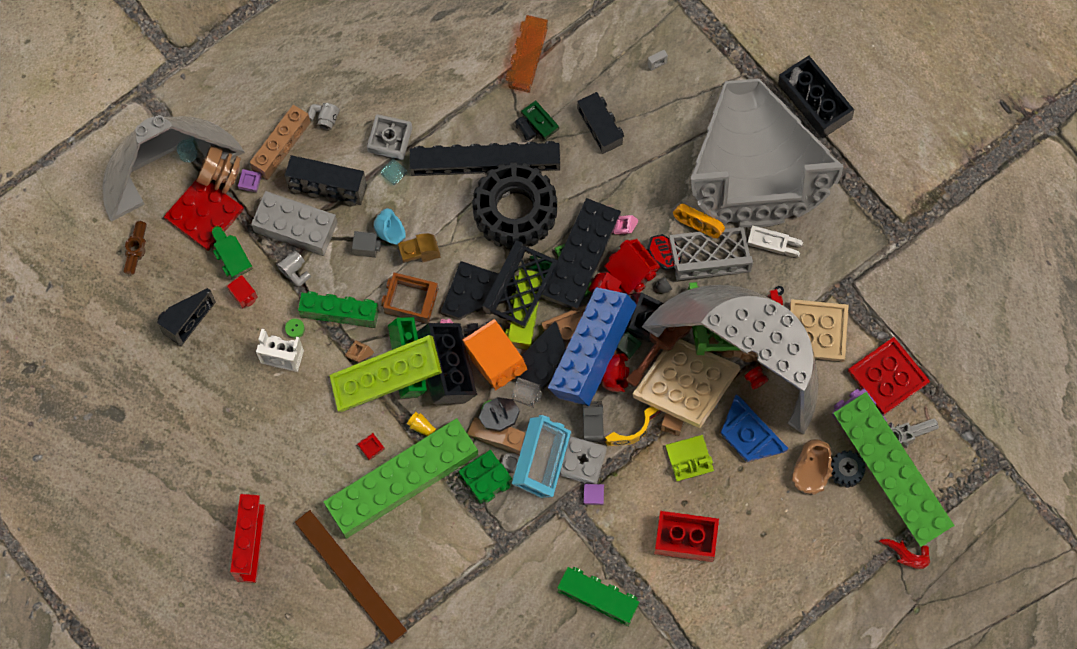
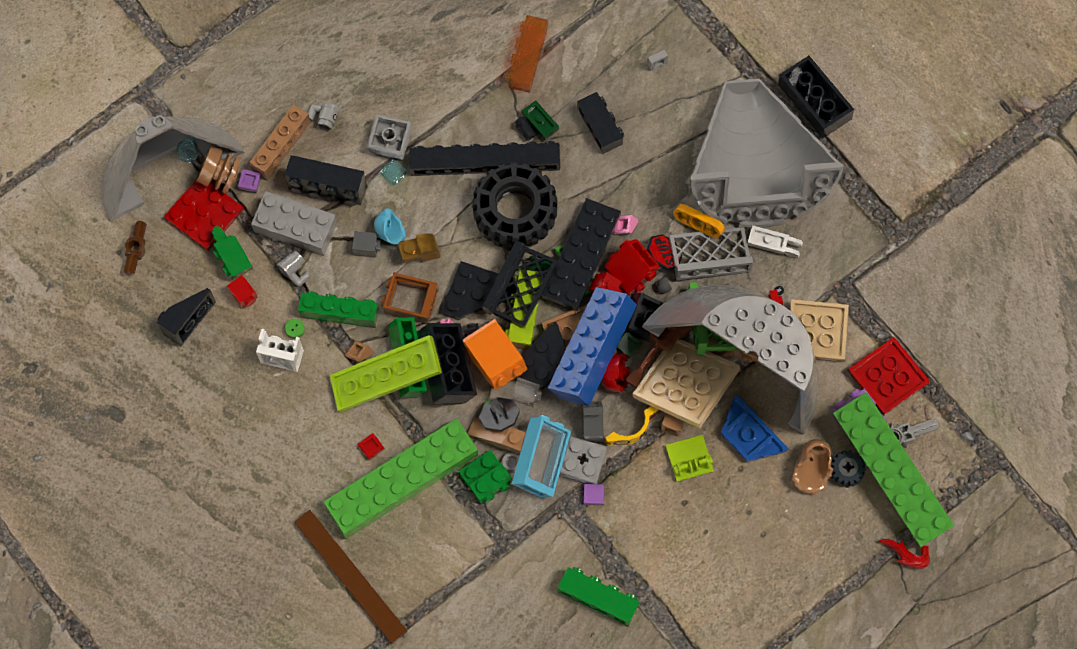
red window [230,494,266,583] -> none
yellow cone [407,411,436,436] -> none
red brick [654,511,719,562] -> none
red wheel [744,366,769,390] -> none

